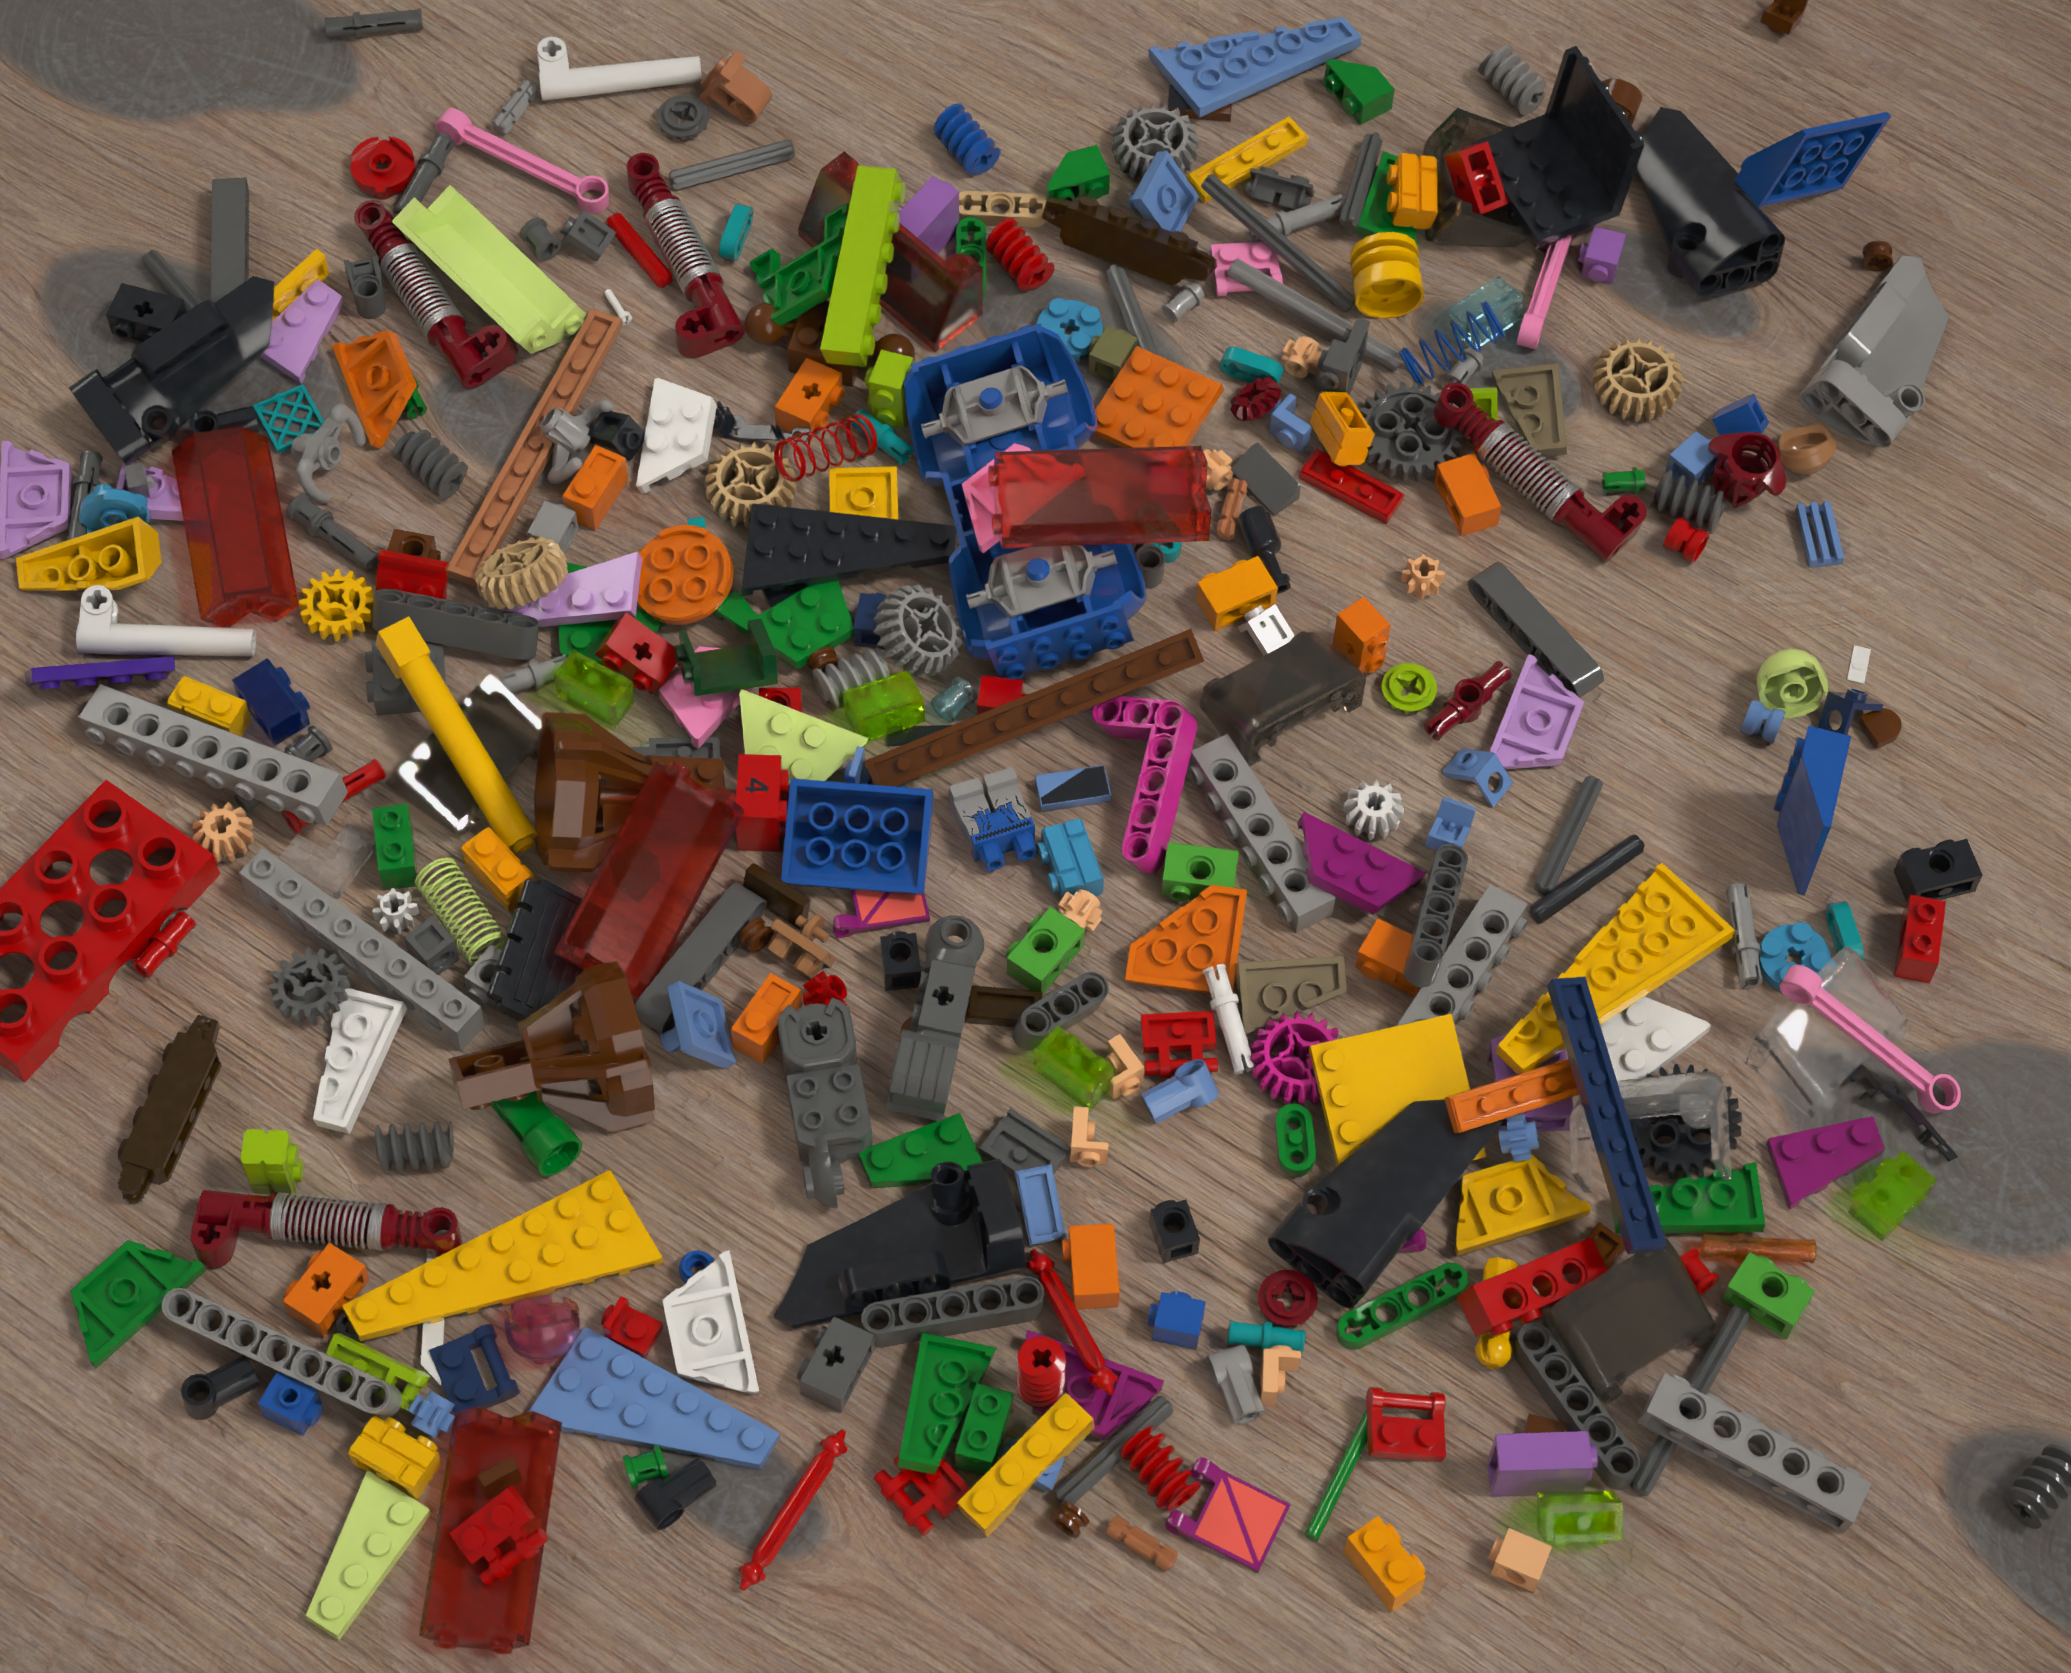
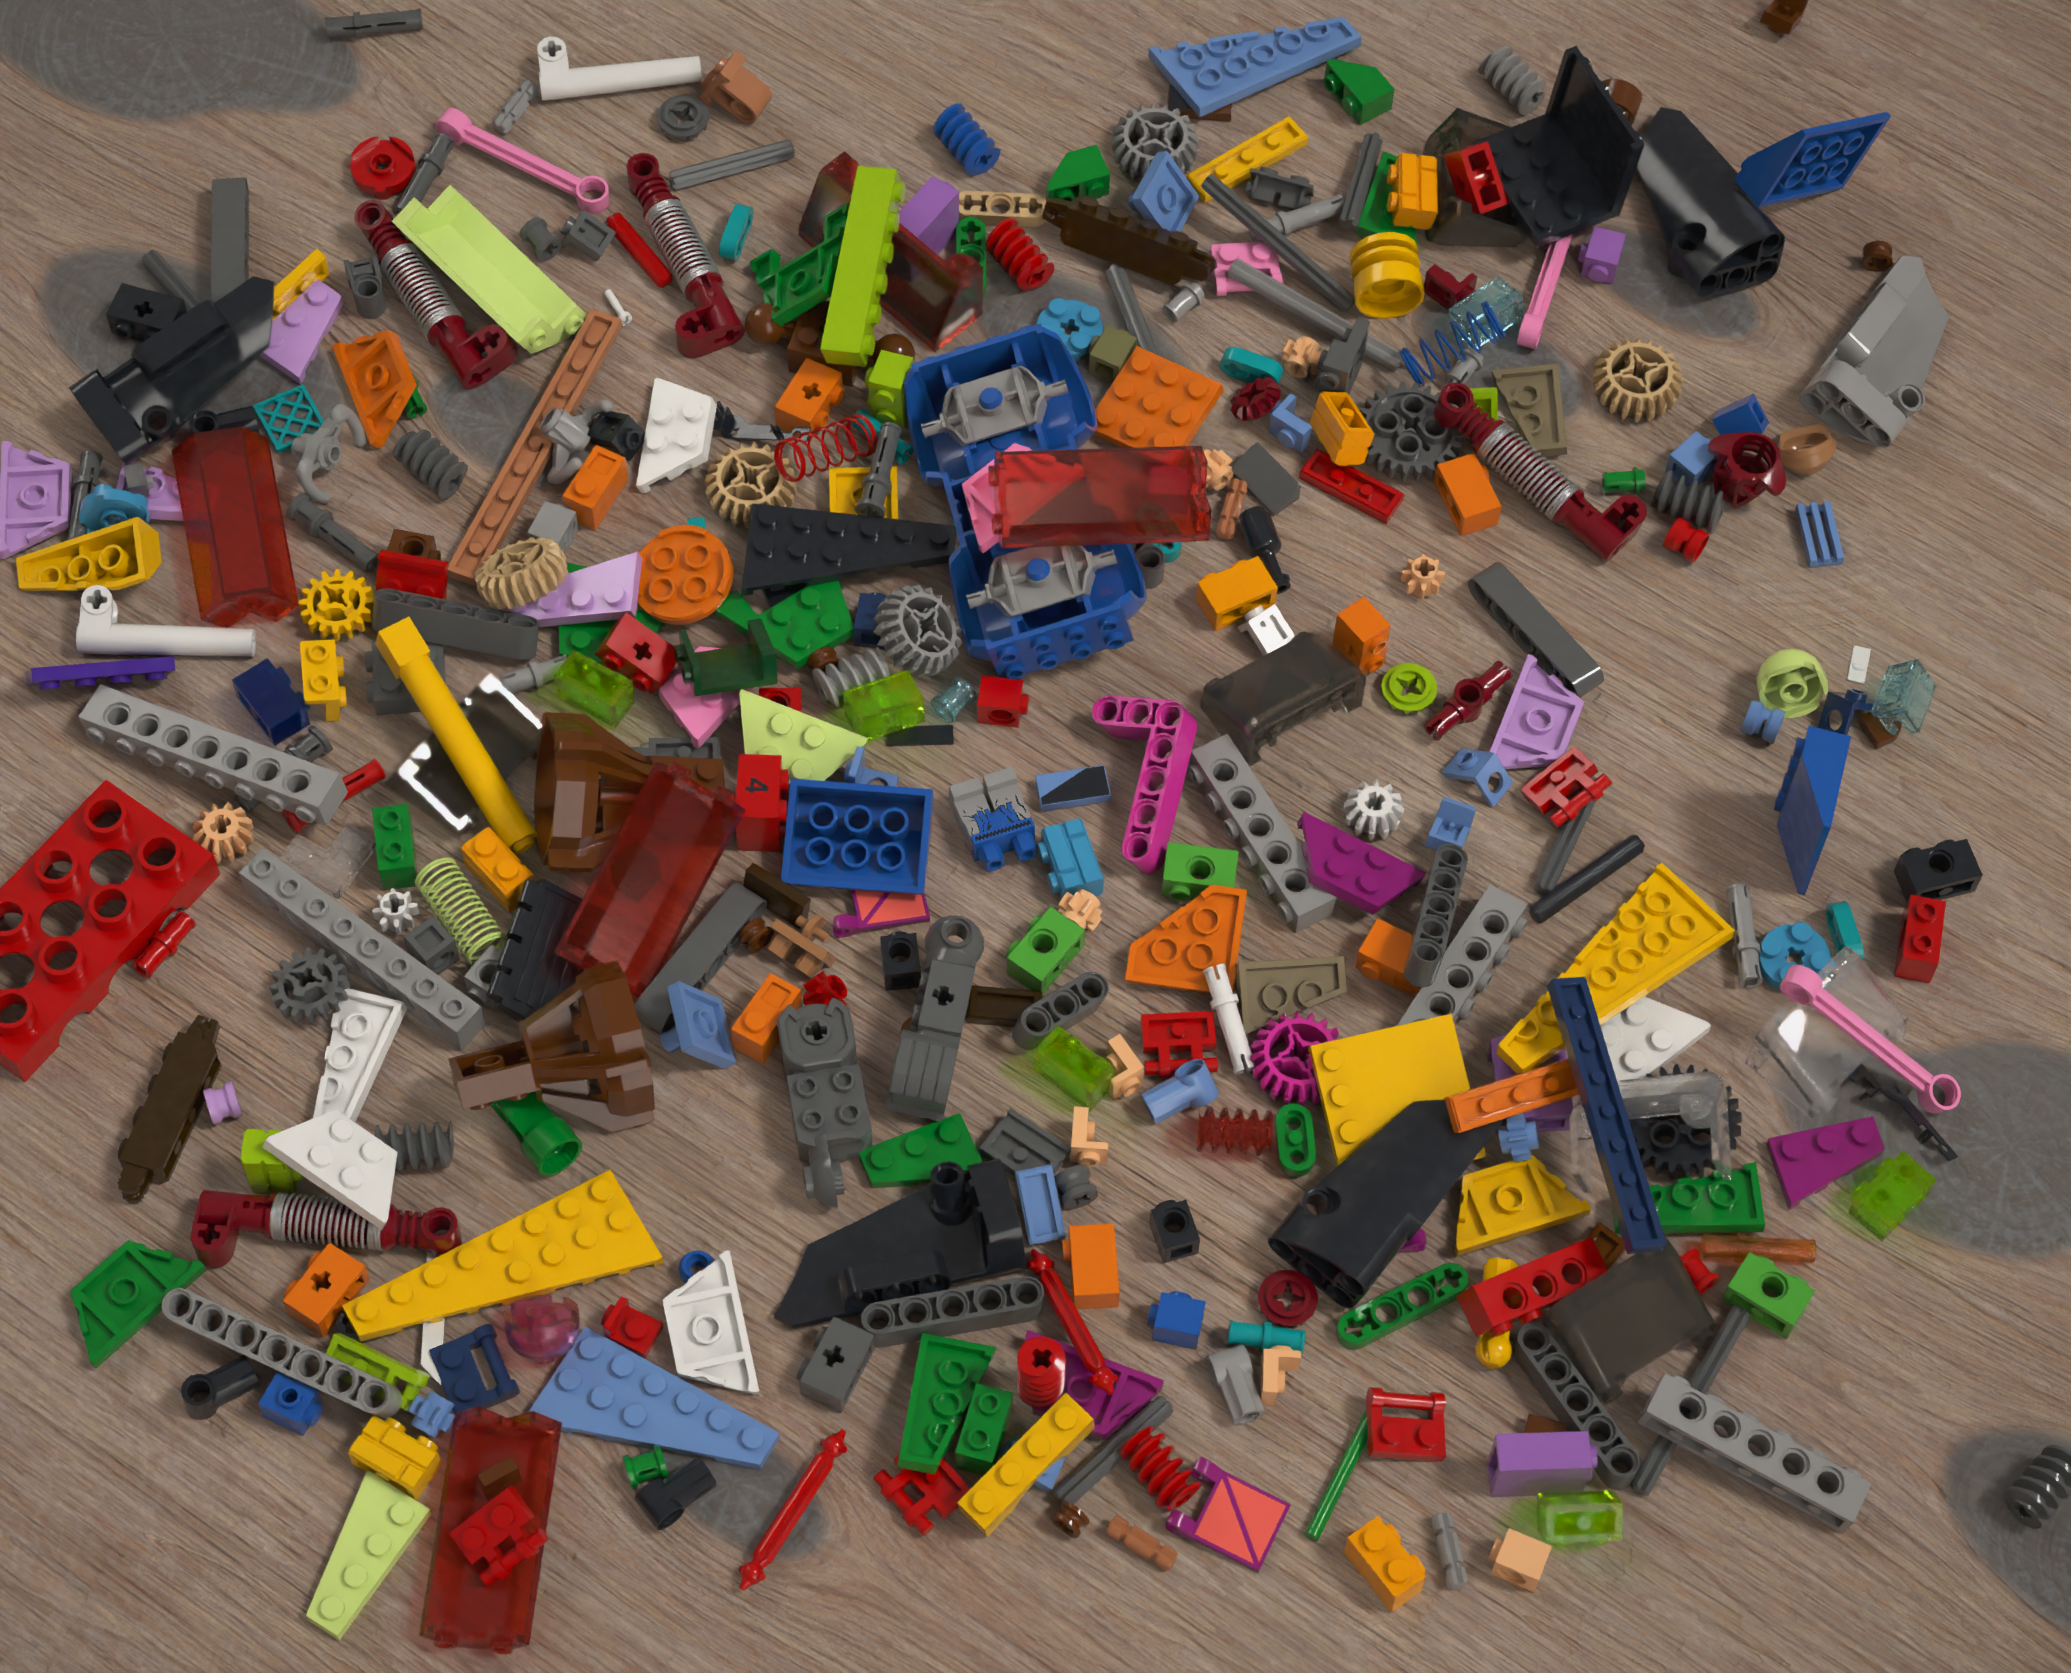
yellow brick [167,676,252,737] -> none
reddish brown plate [864,629,1204,787] -> none
none -> lavender wheel [203,1081,242,1125]
none -> white wing [262,1110,397,1230]
none -> yellow bracket [300,639,347,722]
none -> dark grey pin [855,422,902,518]
none -> dark grey wheel [1054,1165,1098,1209]
none -> clear red piece [1197,1106,1273,1156]
none -> dark red bracket [1424,264,1477,314]
none -> light grey axle [1431,1513,1468,1589]
none -> red plate [1520,746,1612,828]
none -> clear light blue hinge [1871,659,1936,735]

